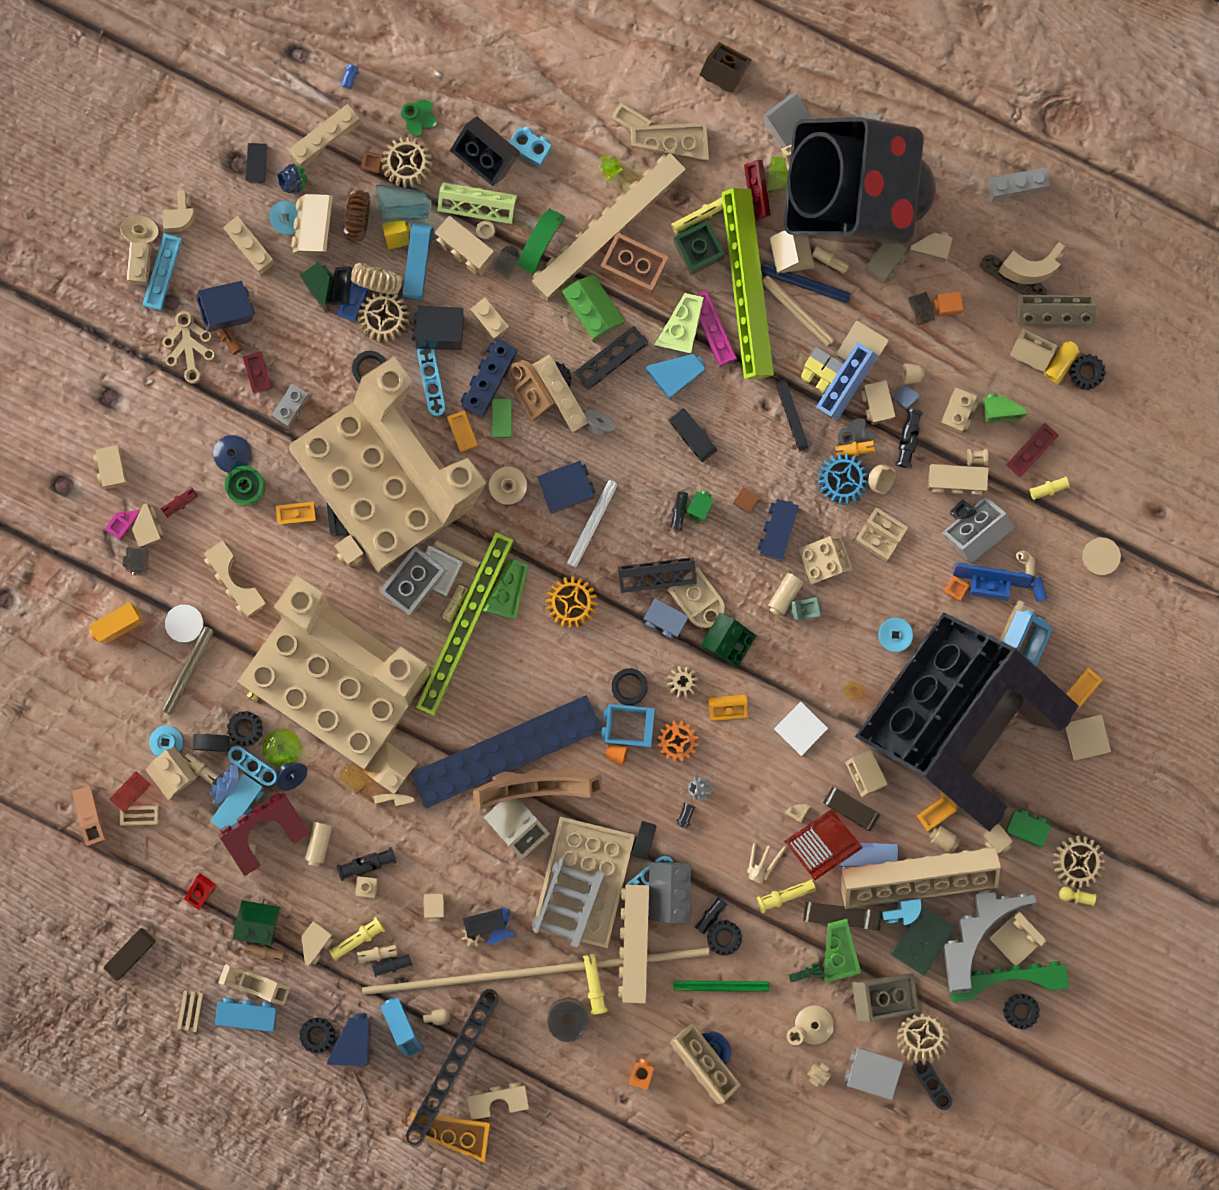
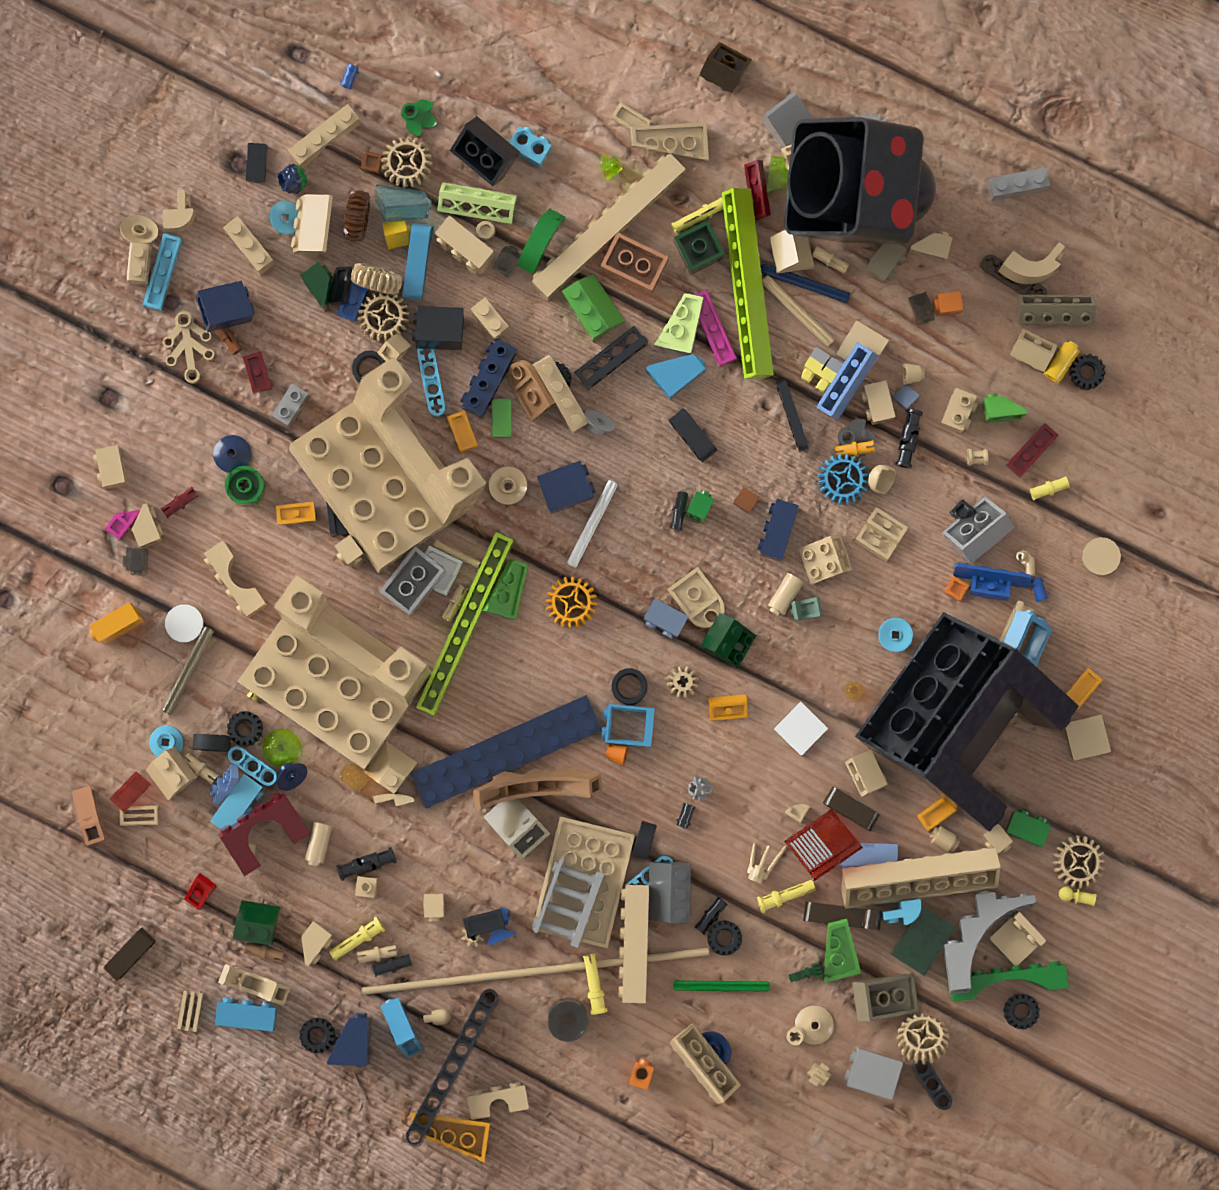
black fence [618,557,697,593] -> none
orange gear [657,721,699,762] -> none
tan brick [928,464,988,496] -> none
none -> tan brick [377,333,411,361]

